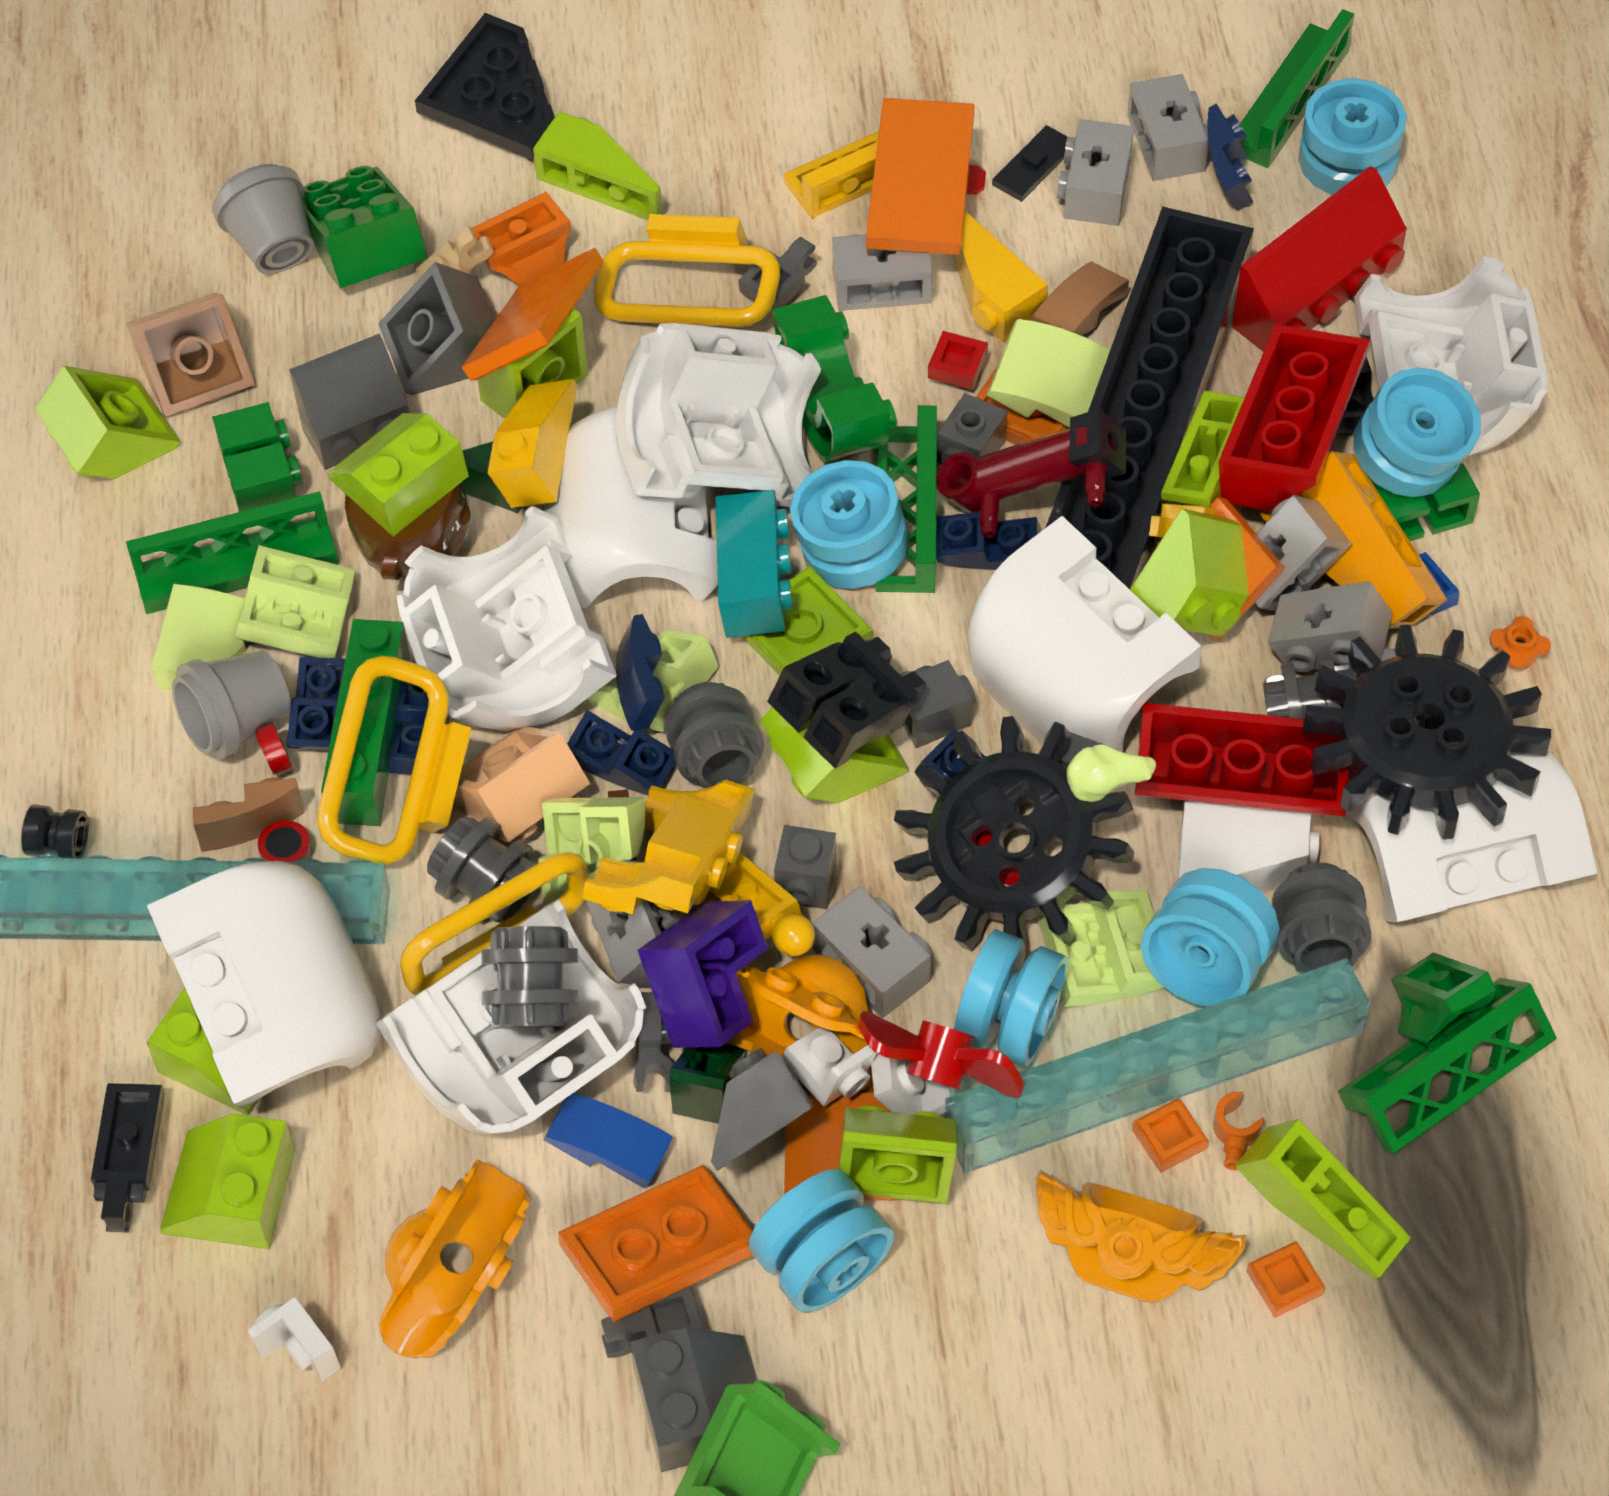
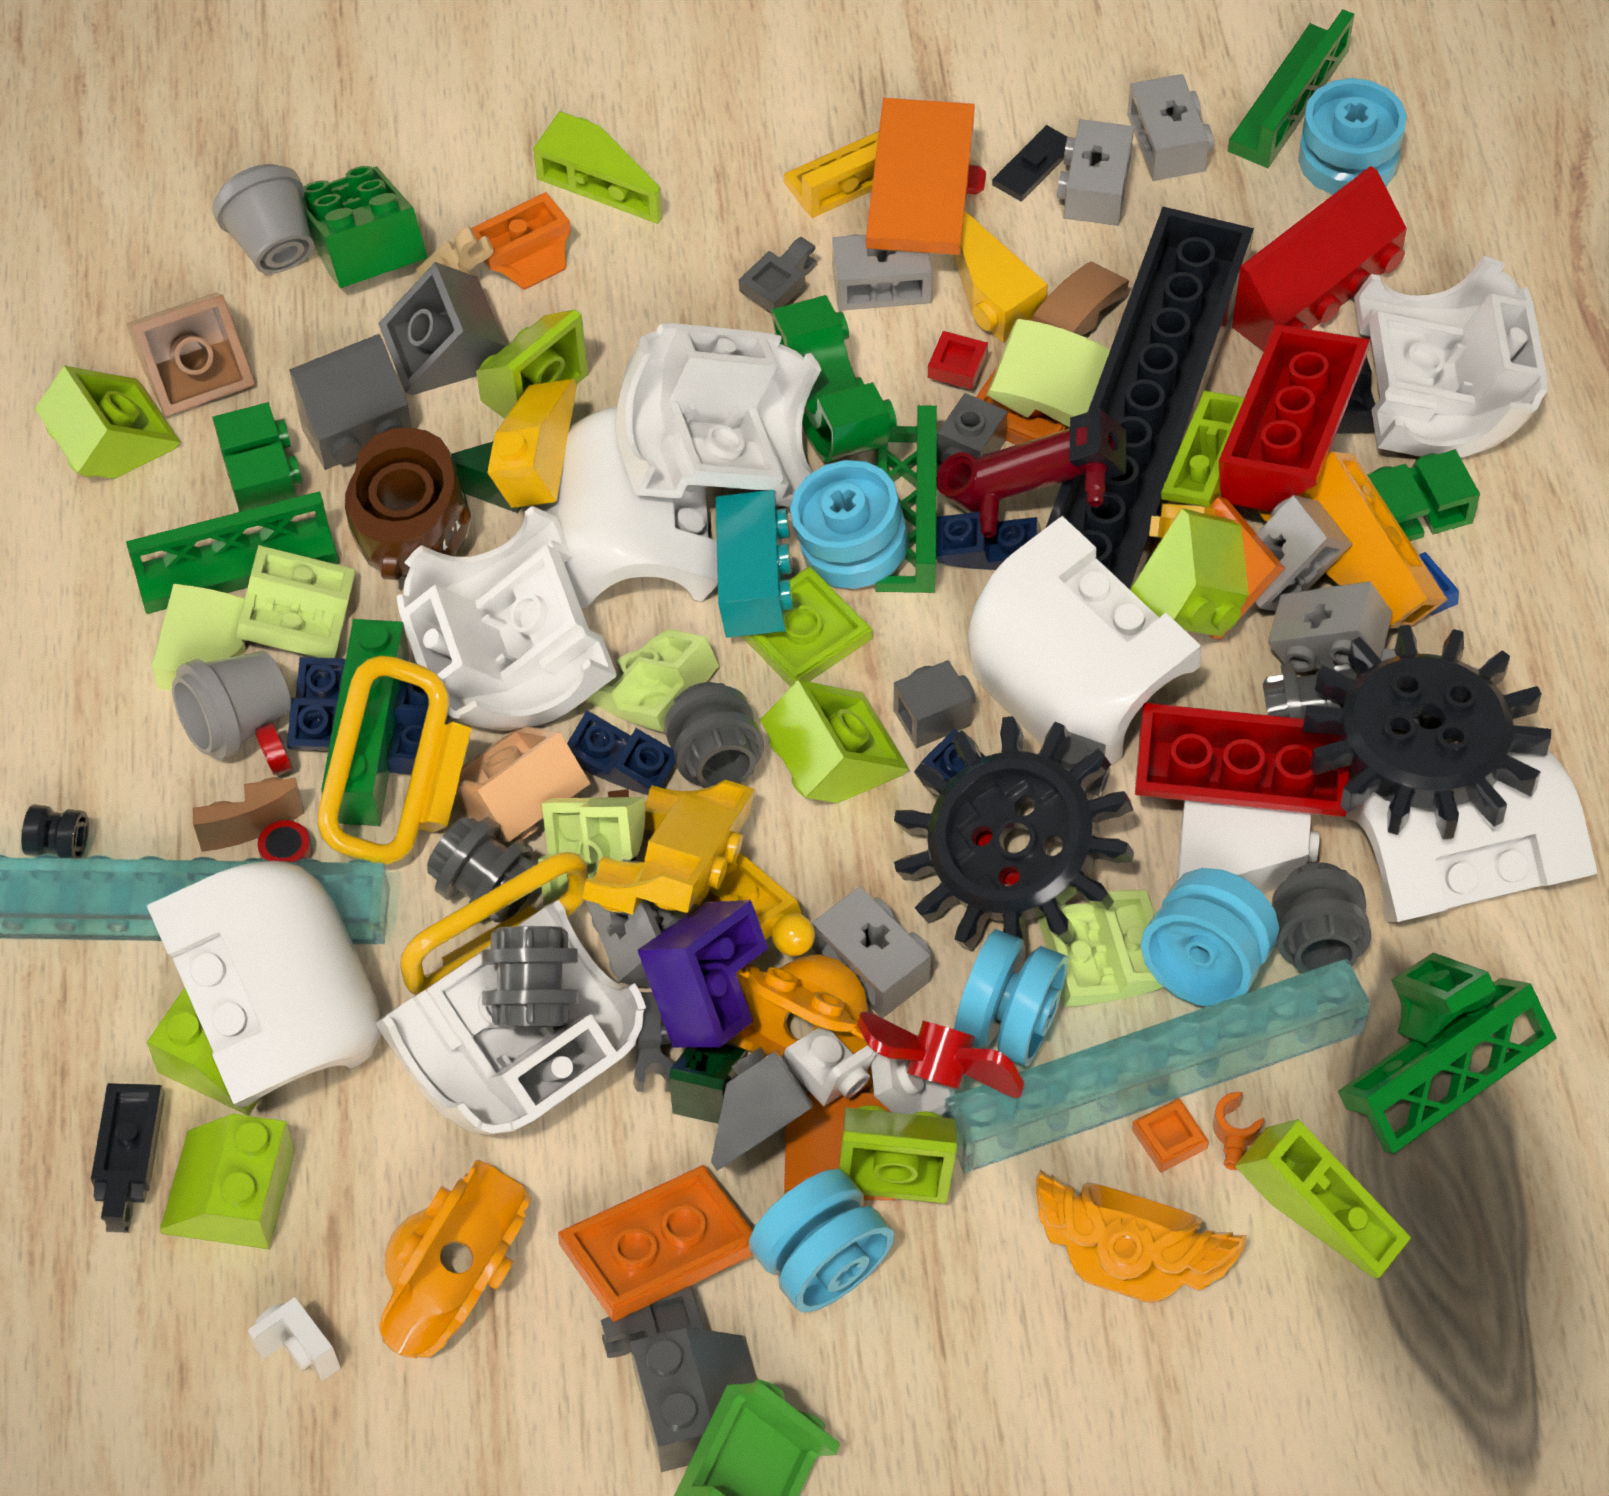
lime slope [327,413,469,537] -> none
black plate [415,13,555,160] -> none
orange tile [461,247,603,381] -> none
blue slope [543,1093,673,1188] -> none
yellow bar [594,214,780,327] -> none
dark blue slope [616,614,665,731] -> none
black hips [767,631,926,769] -> none
dark grey brick [774,825,836,909] -> none
yellowish green animal [1066,744,1156,802] -> none
dark blue slope [1207,103,1253,211] -> none
orange tile [1246,1241,1325,1318] -> none
medium azure wheel [1353,367,1481,497] -> none
orange plate [1489,616,1551,669] -> none

